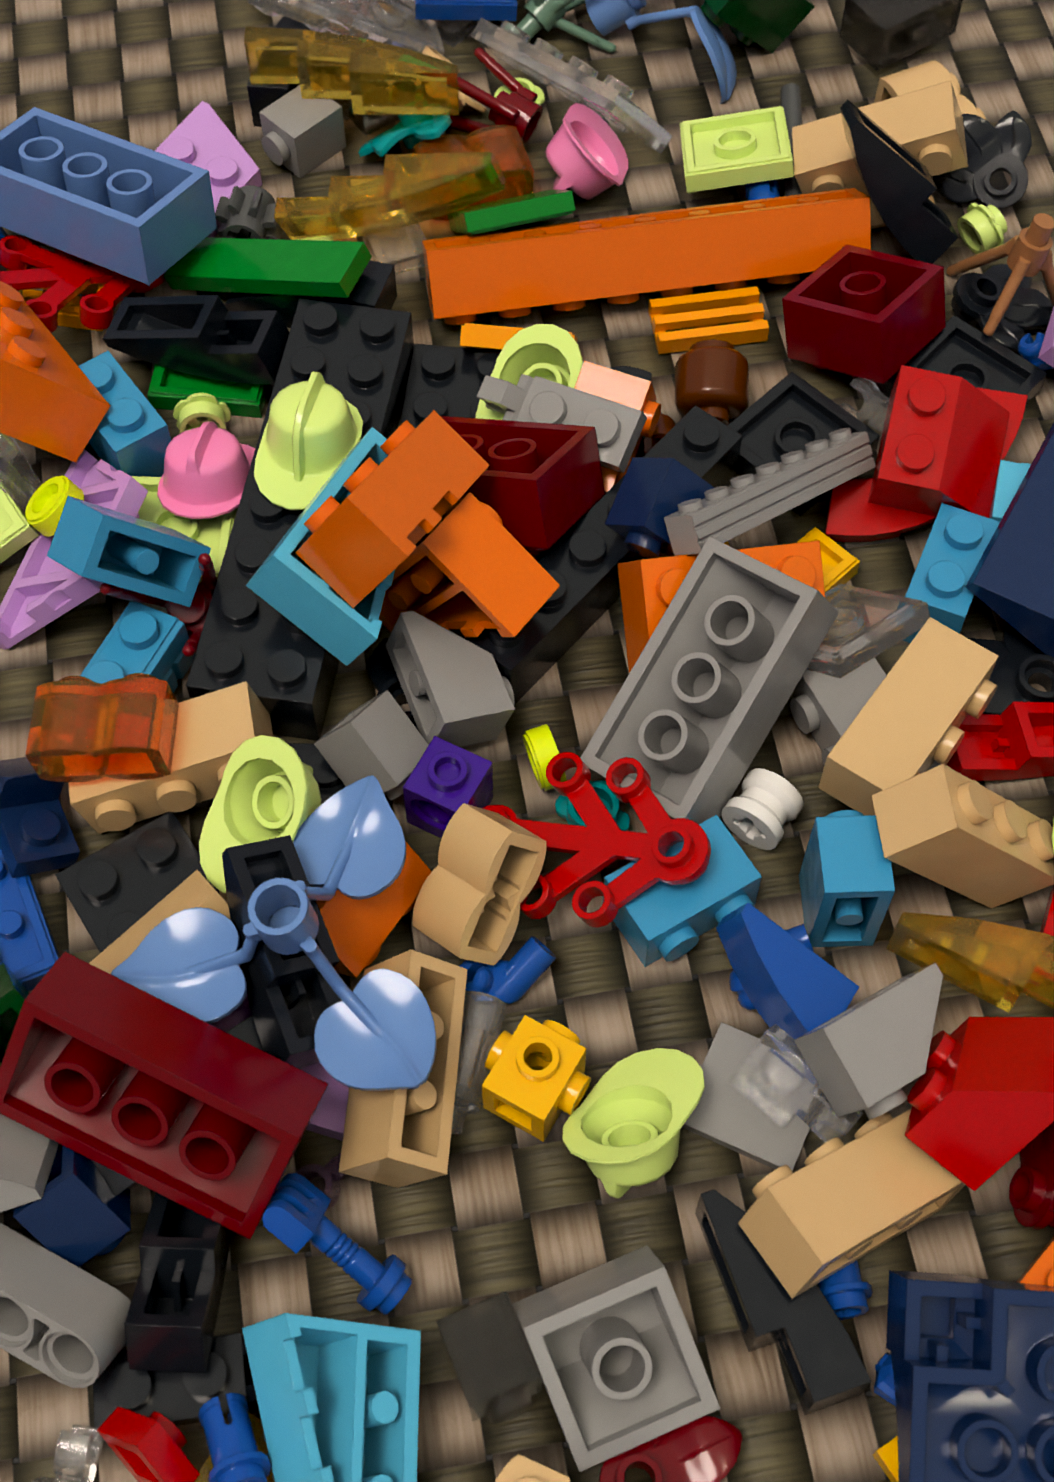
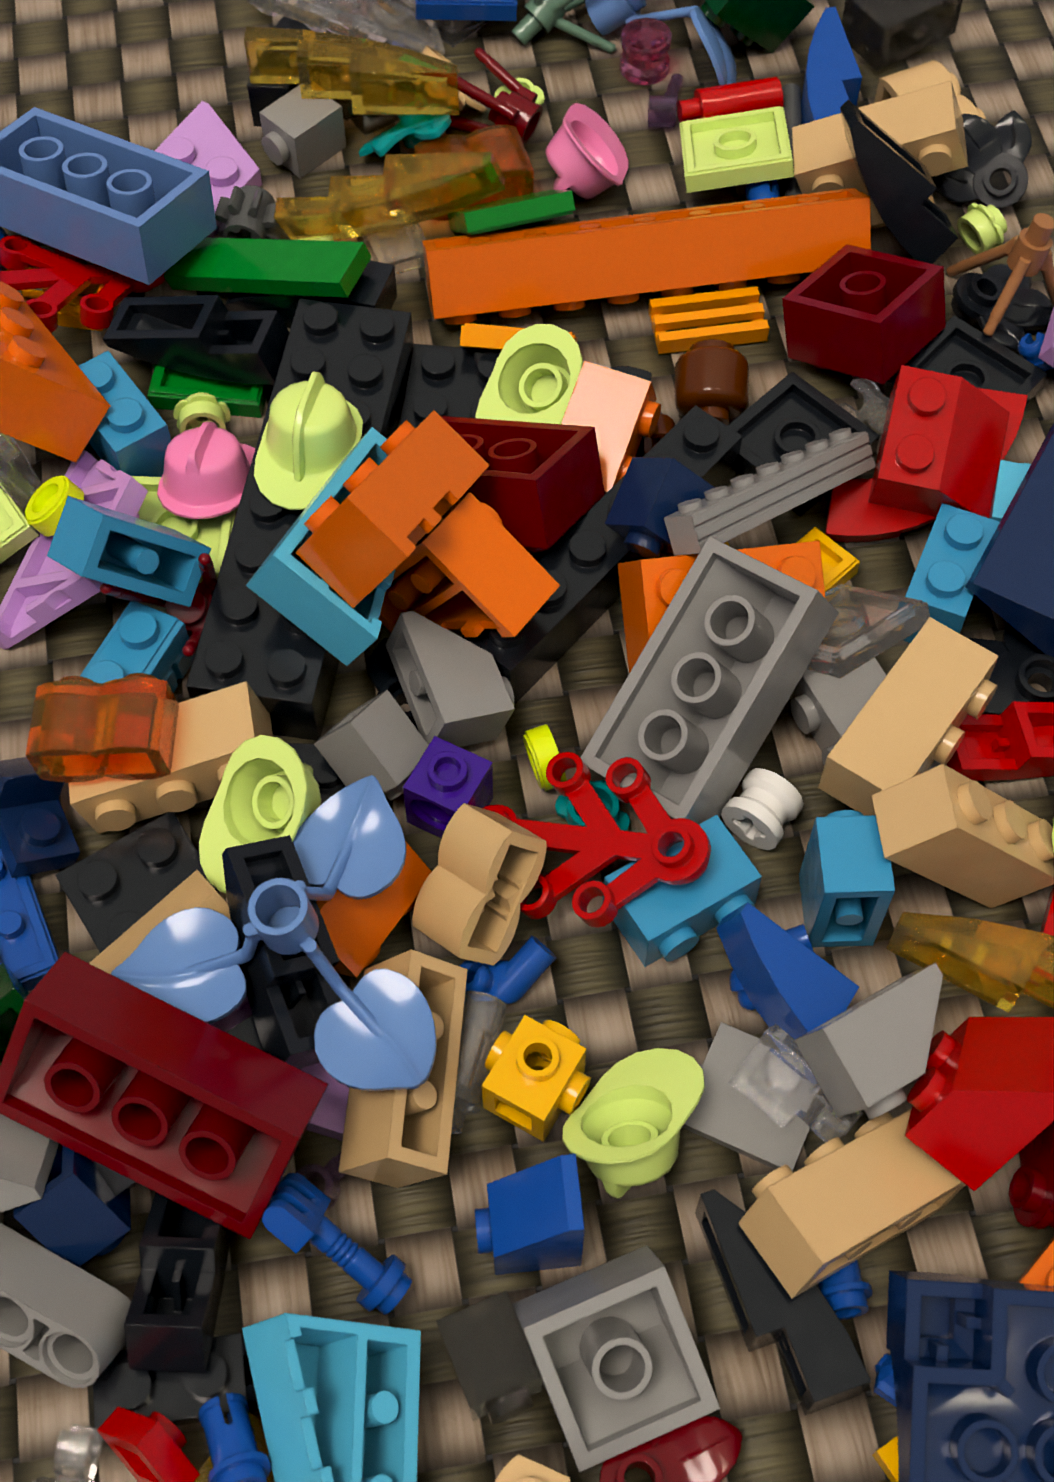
clear wing [471,18,672,154] -> none
light grey hinge [477,374,647,473] -> none
none -> blue slope [474,1154,585,1275]
none -> clear pink wheel [619,18,672,85]
none -> clear purple hand [648,73,683,127]
none -> red cylinder [677,76,784,122]
none -> blue slope [801,7,862,124]

